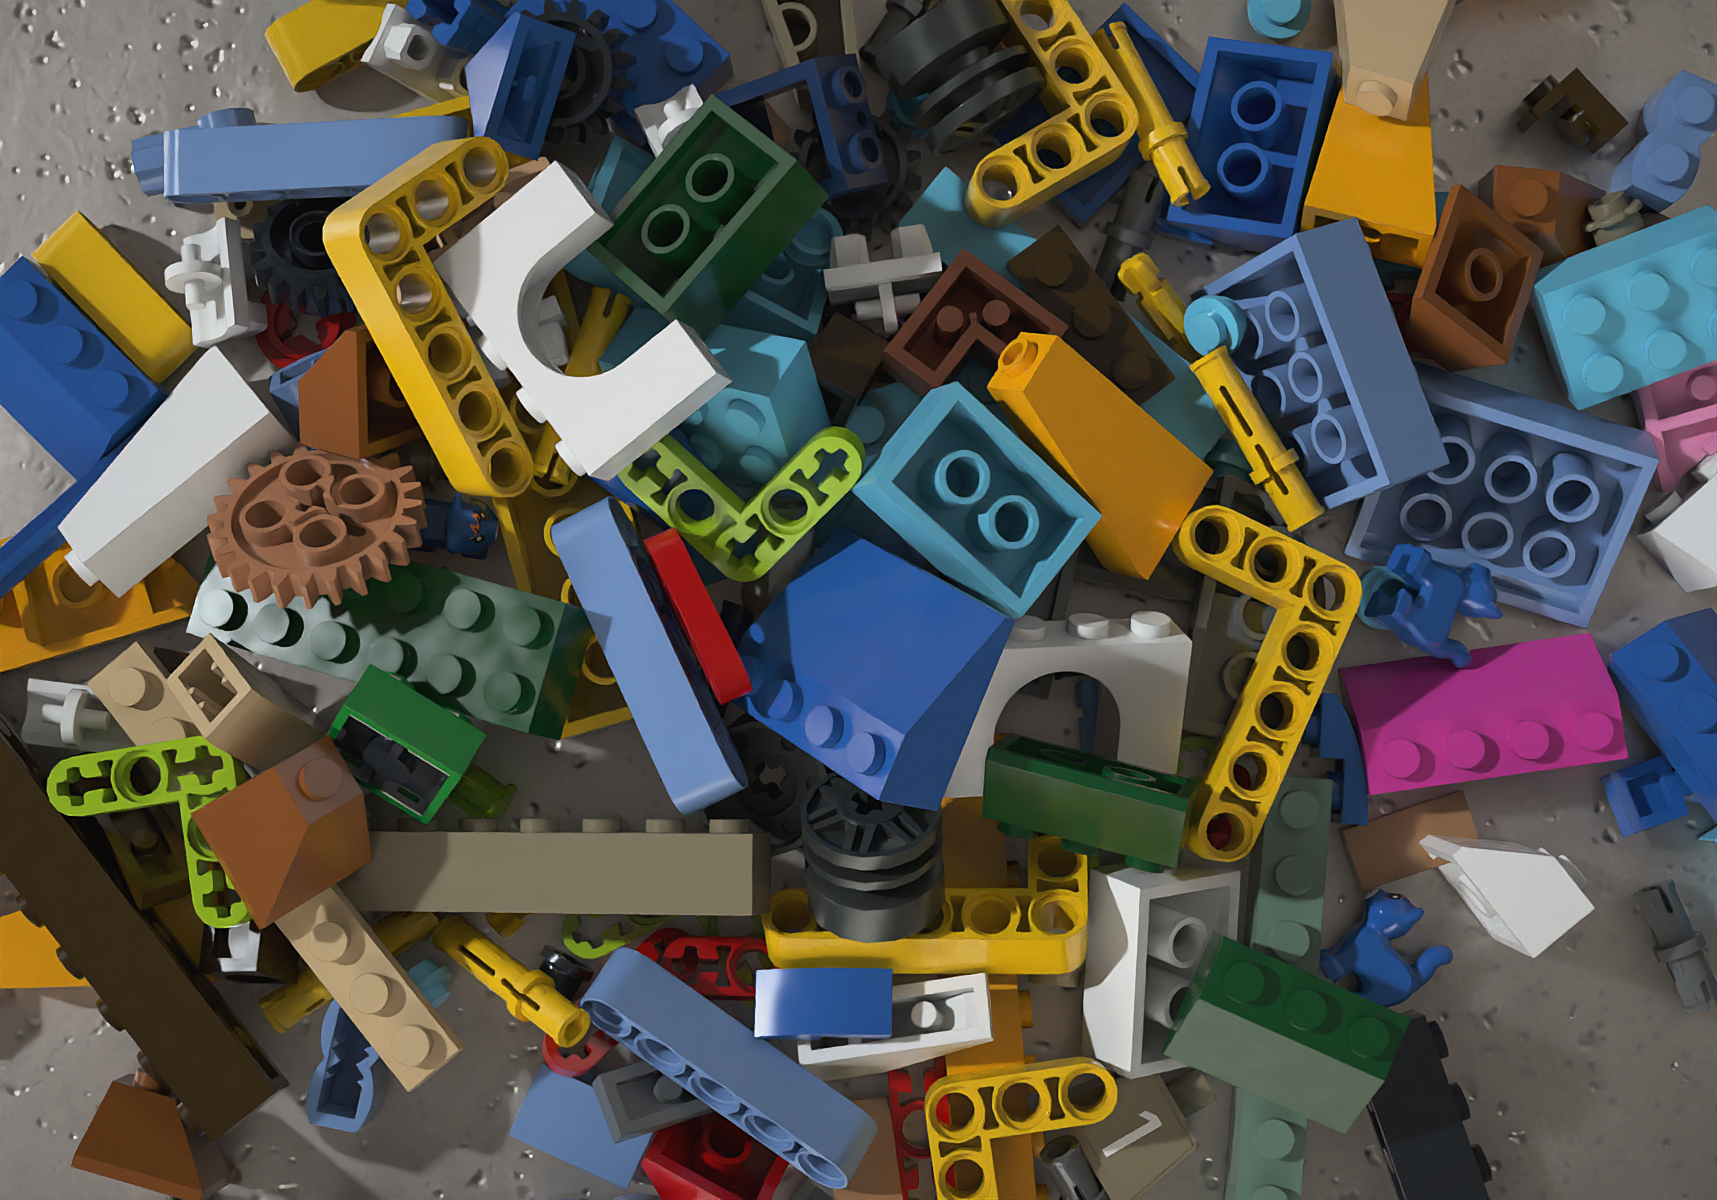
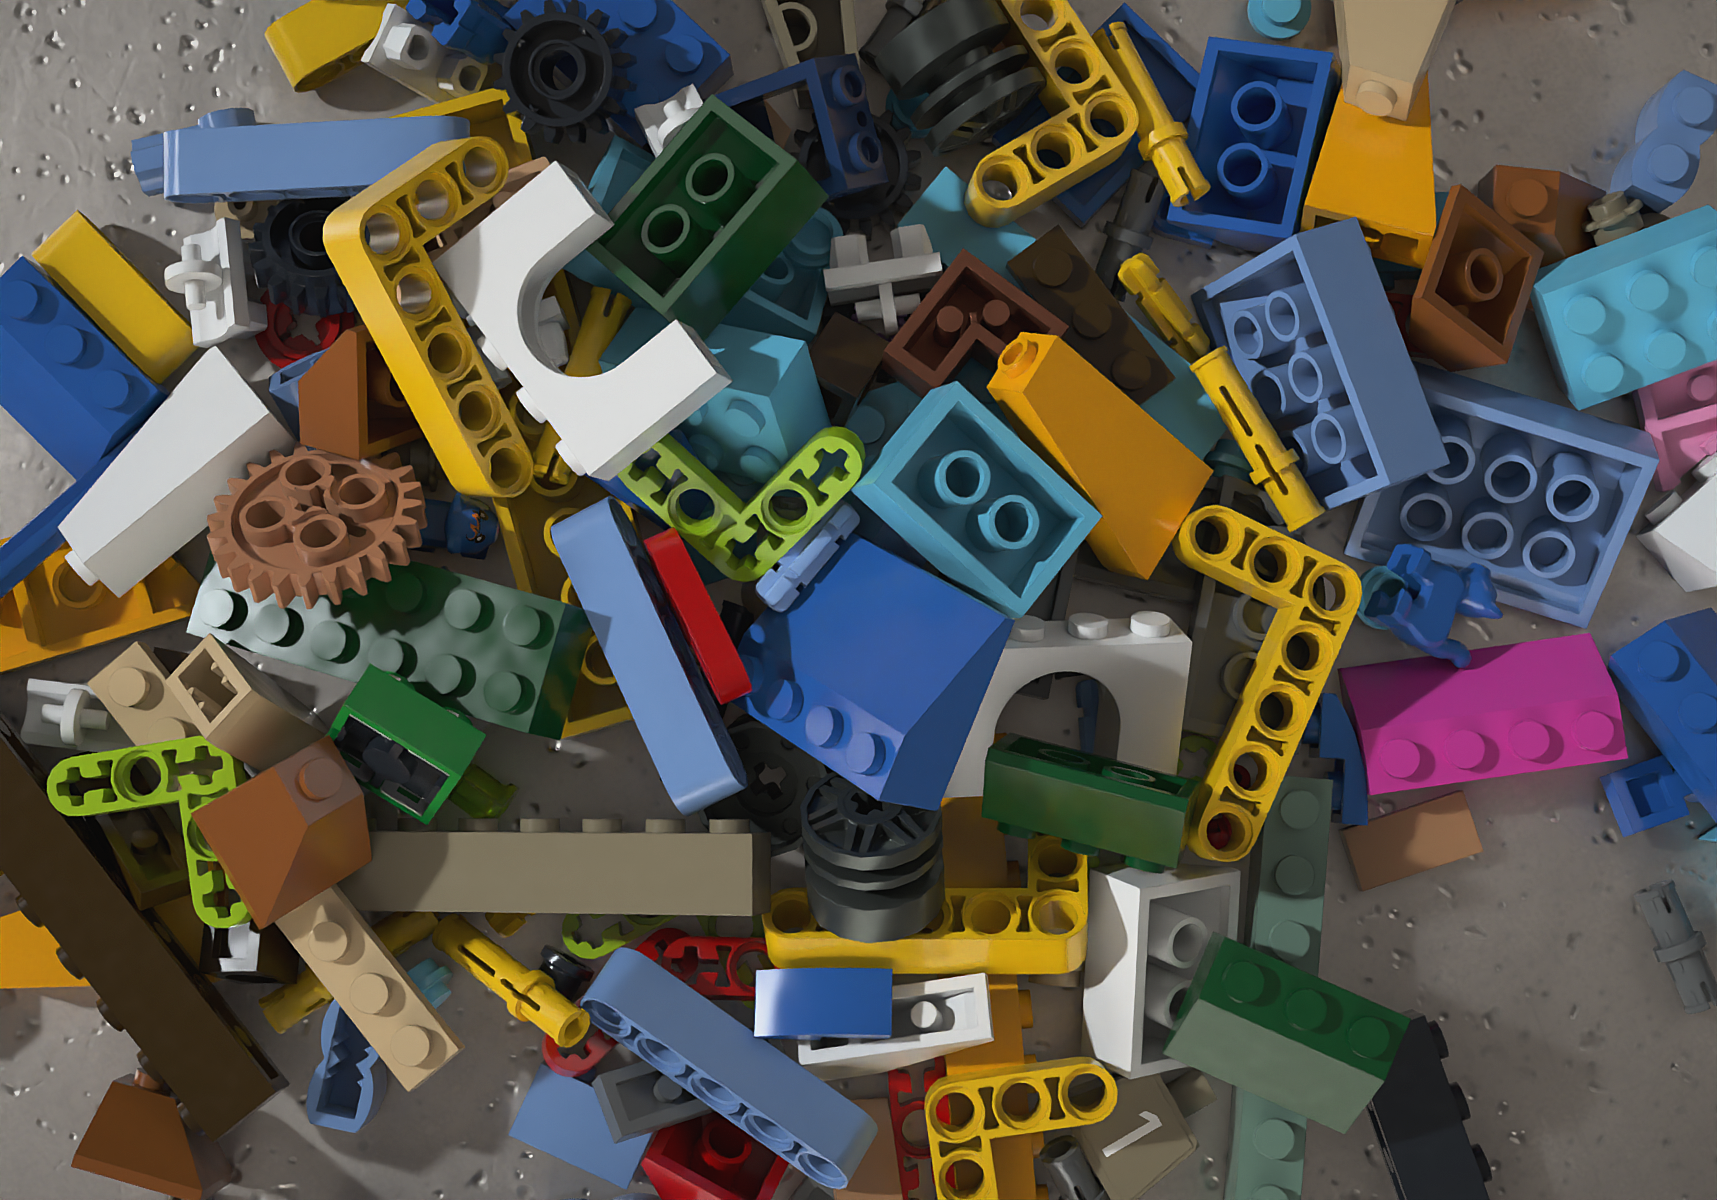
blue slope [465,12,577,161] -> none
medium azure plate [1184,295,1247,356] -> none
blue animal [1319,888,1453,1007] -> none
white slope [1419,834,1595,958] -> none
dark brown bracket [1516,67,1629,154] -> none
none -> light blue axle [755,499,860,613]

